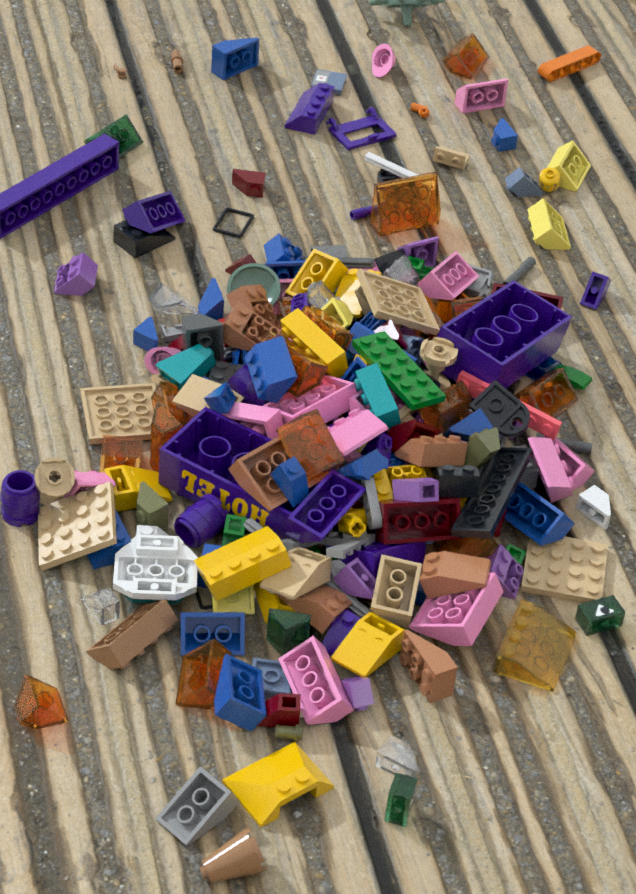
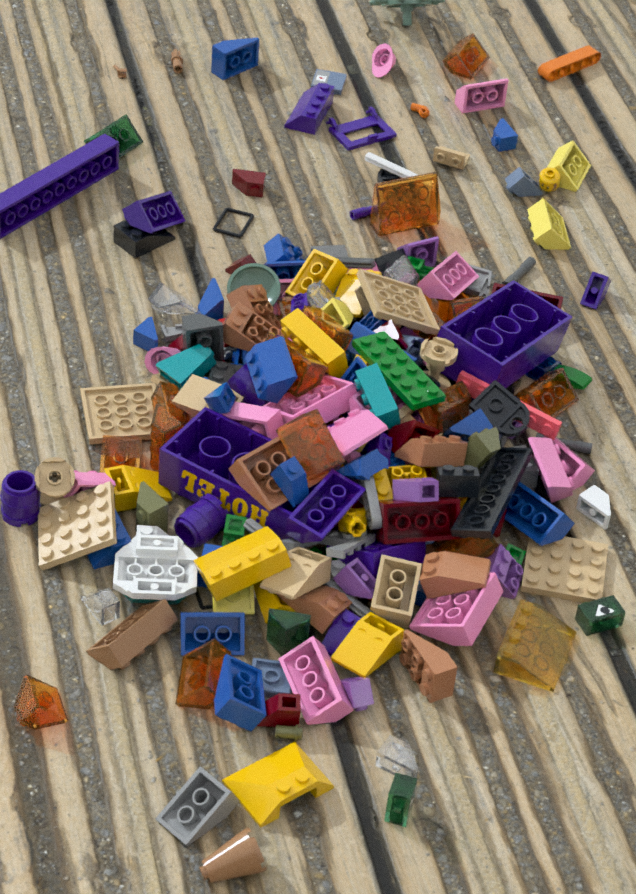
medium lavender slope [54,252,98,296] -> none

